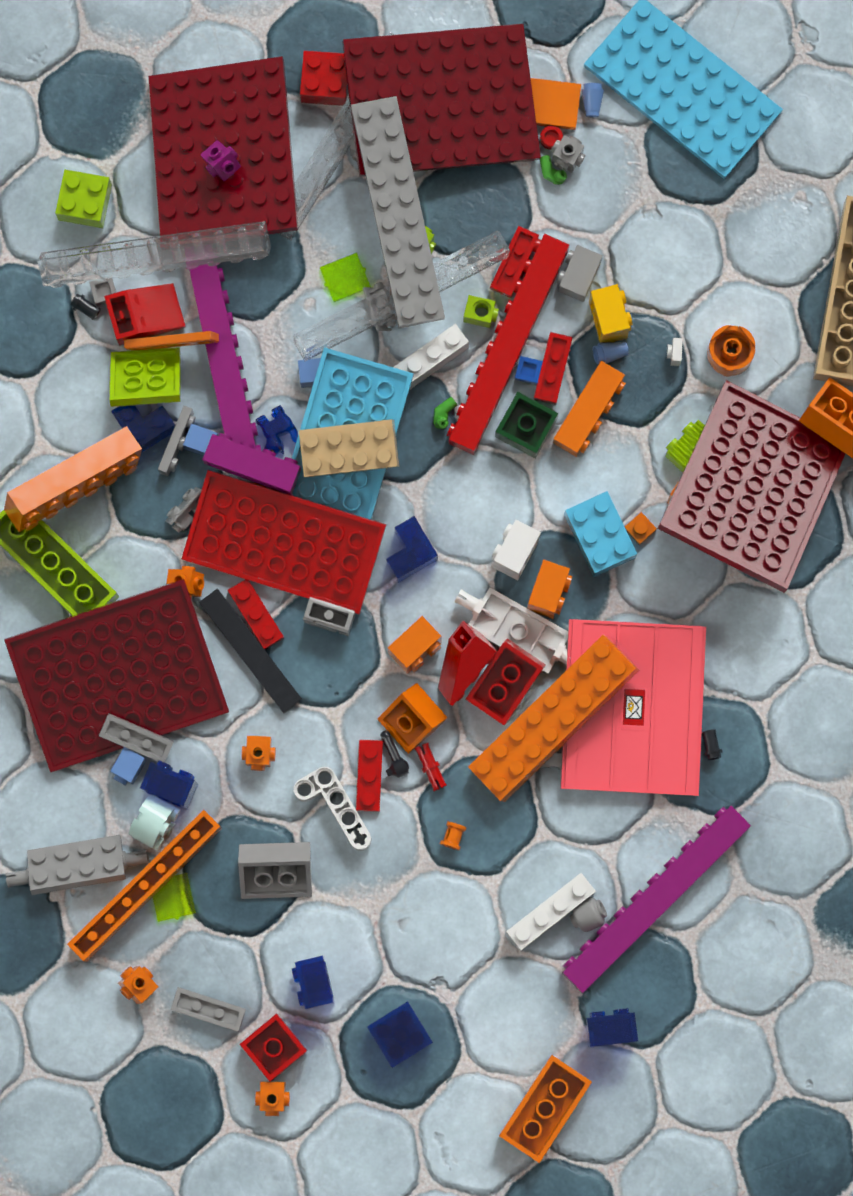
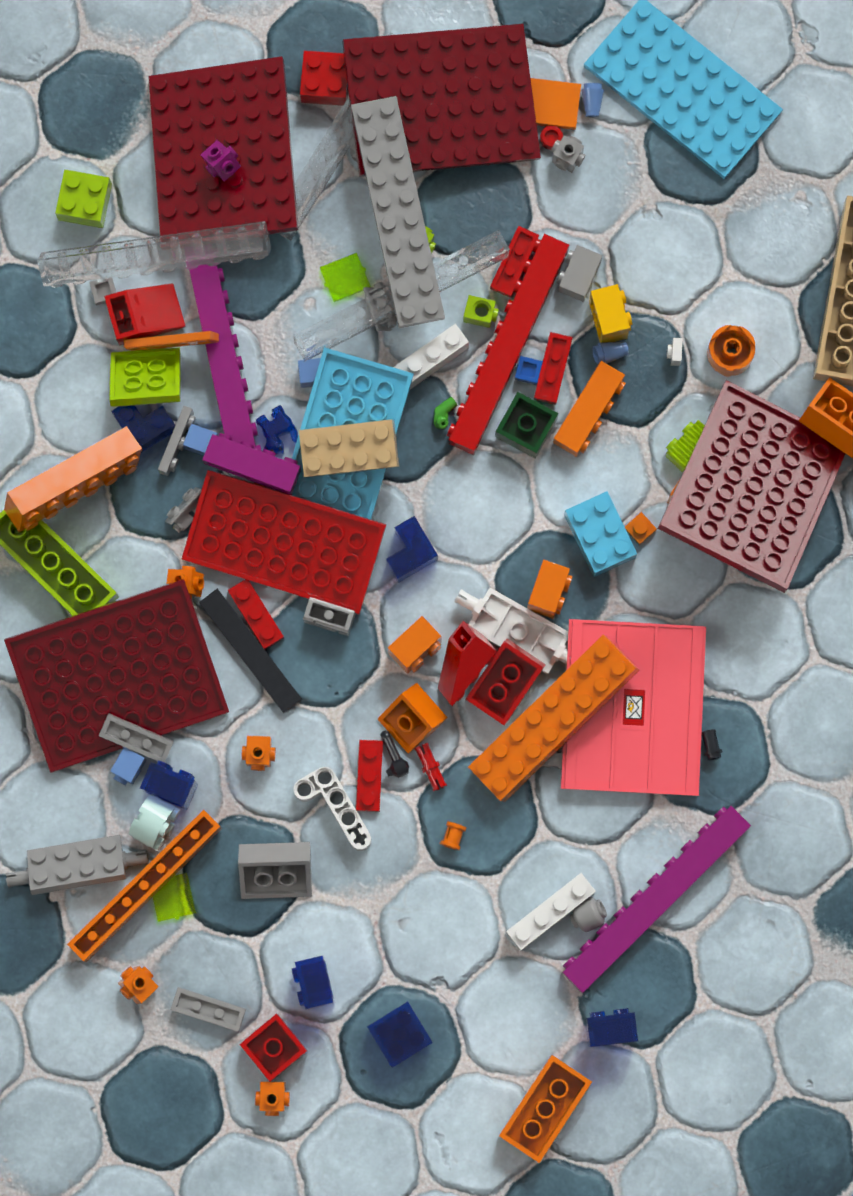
black pin [70,294,101,321] -> none
white brick [491,520,541,581] -> none
bright green arm [540,155,567,185] -> none

